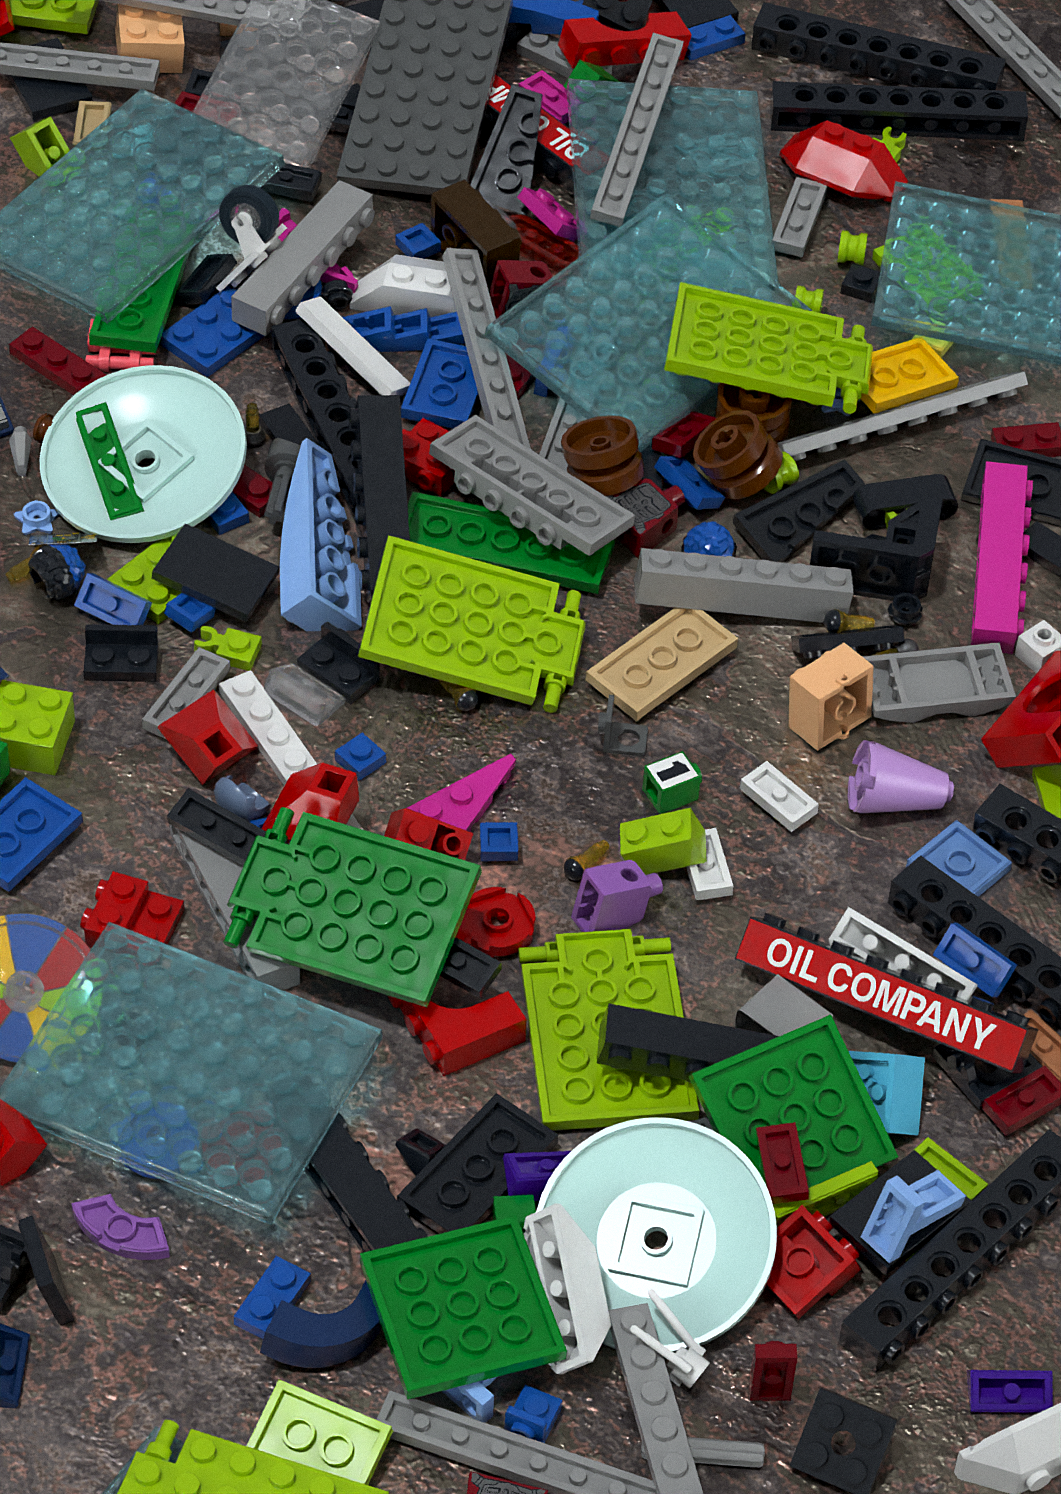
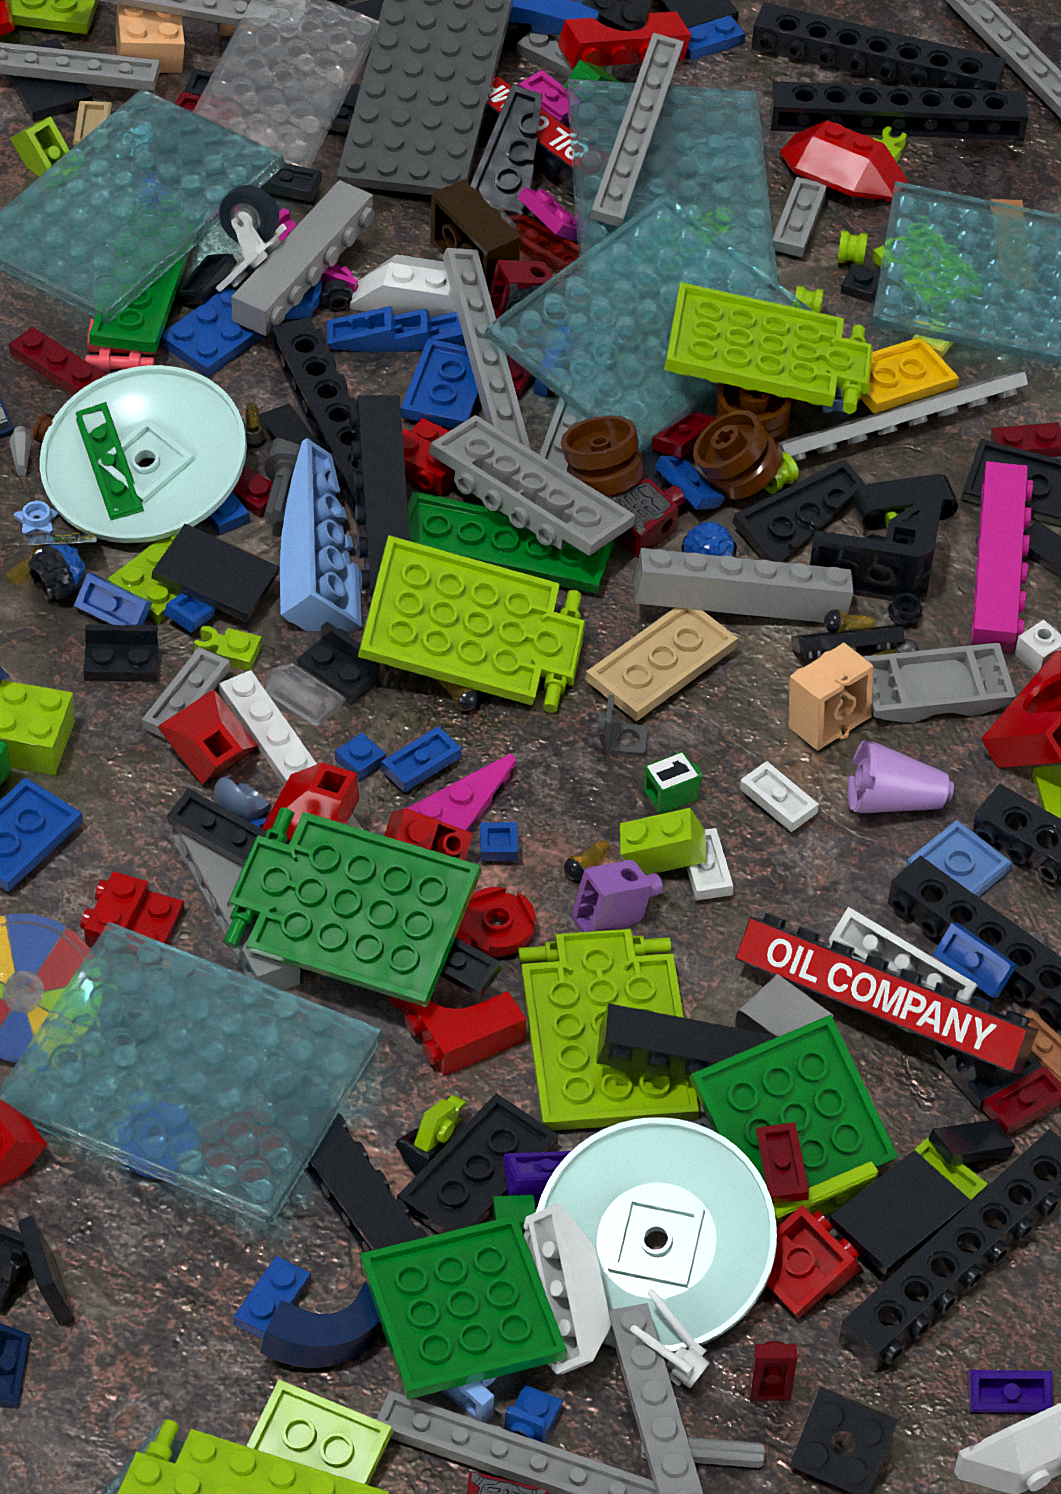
medium lavender tile [71,1194,170,1260] -> none
white tile [296,296,410,396] -> none
blue plate [395,223,441,259] -> none
medium azure panel [849,1051,925,1136] -> none
light blue bracket [861,1170,966,1263] -> none
none -> blue plate [381,726,462,793]
none -> lime plate [414,1095,468,1152]
none -> black tile [928,1120,1016,1166]

